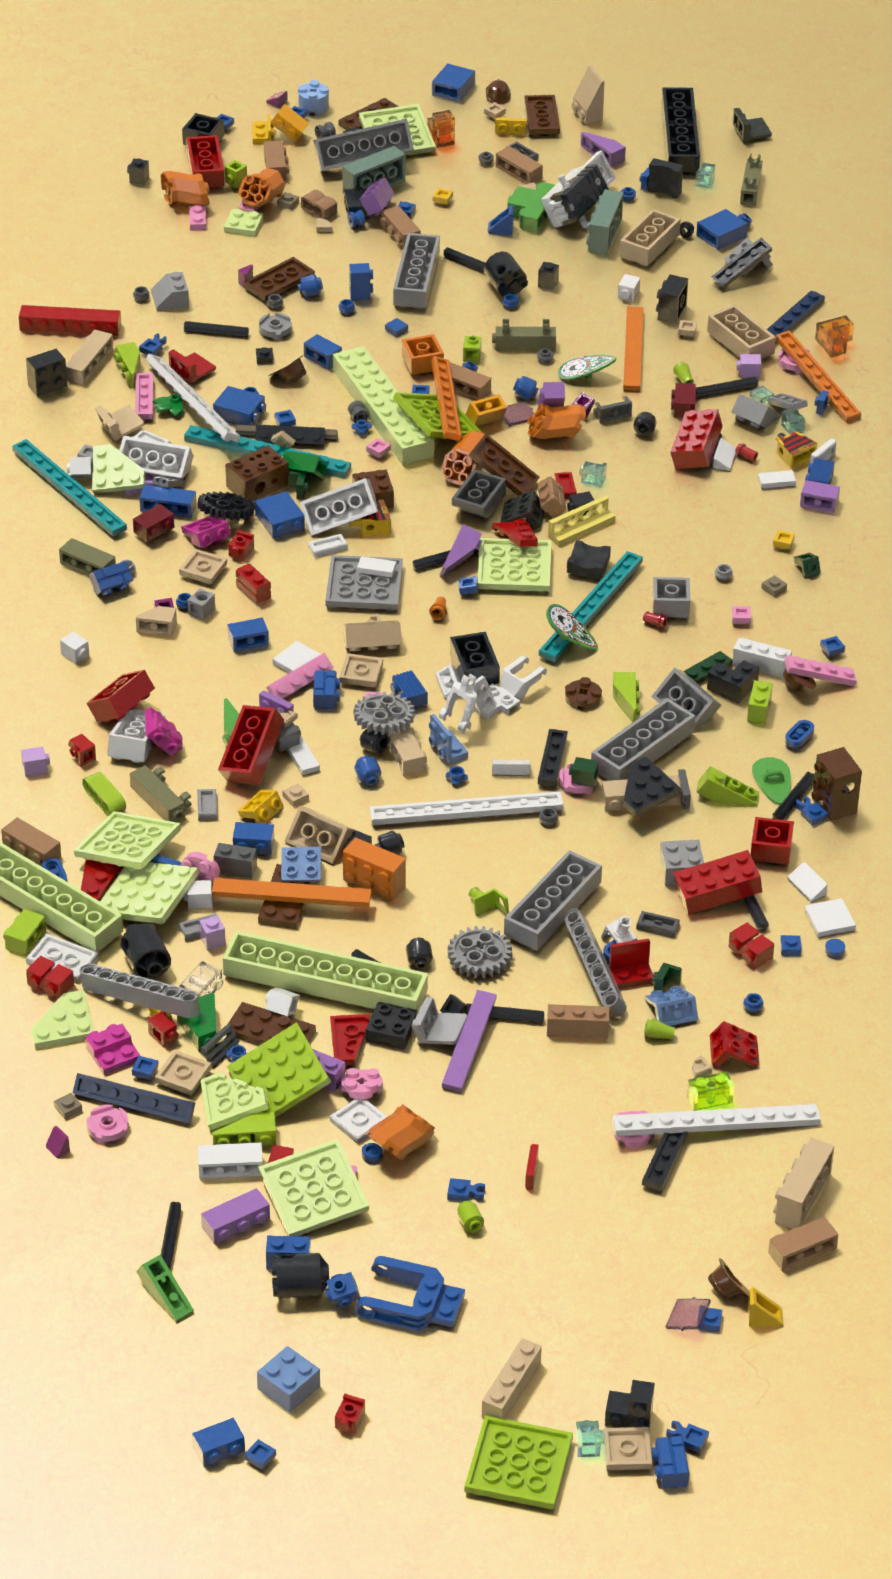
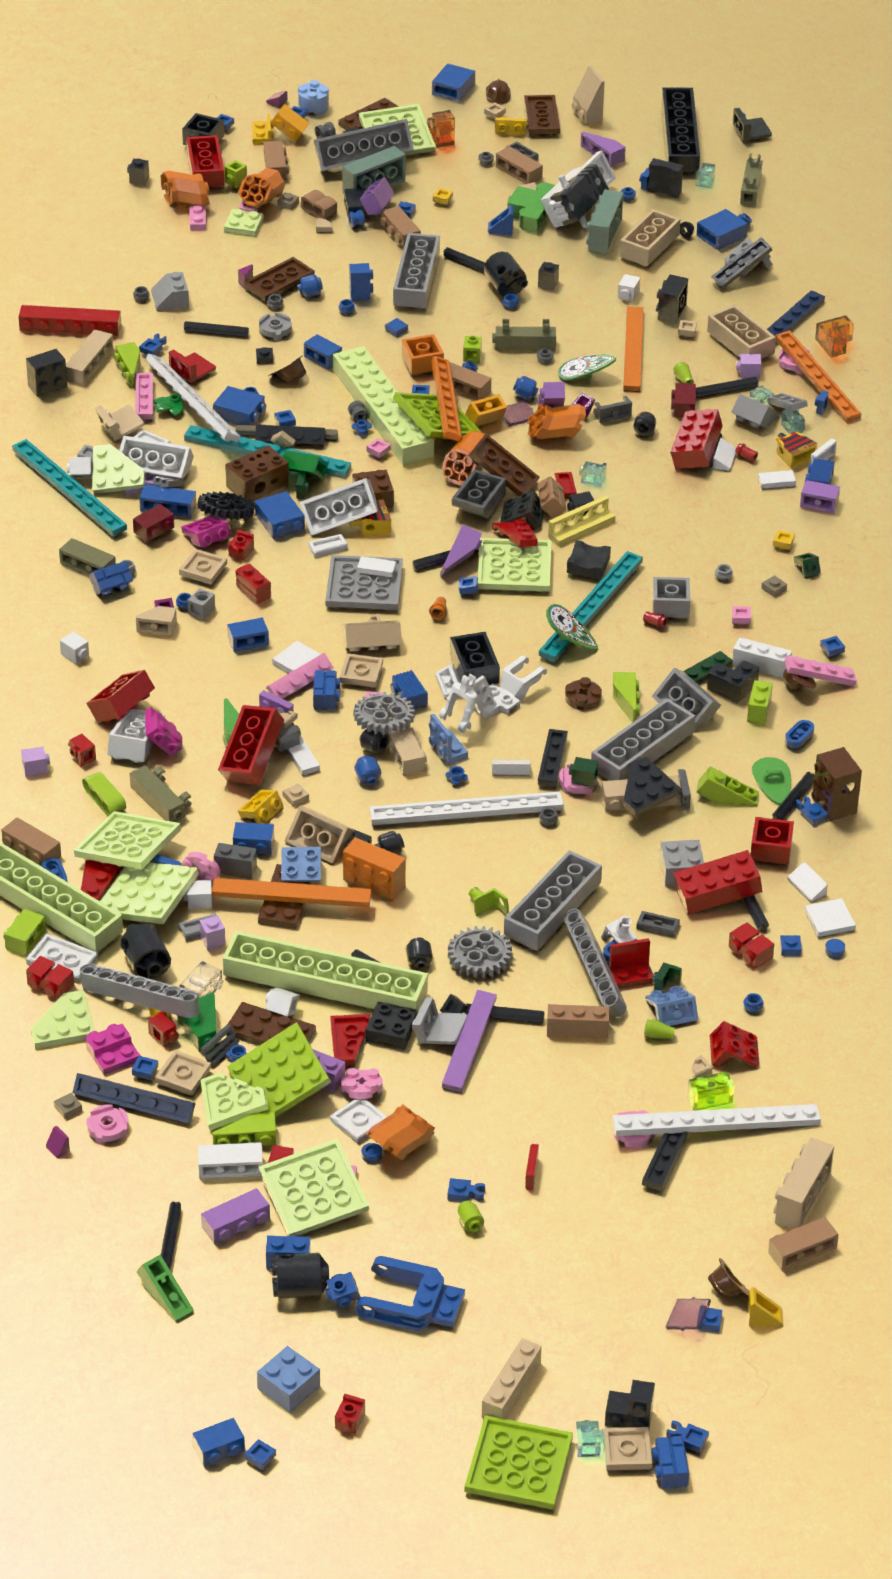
light grey tile [197,789,217,821] -> none

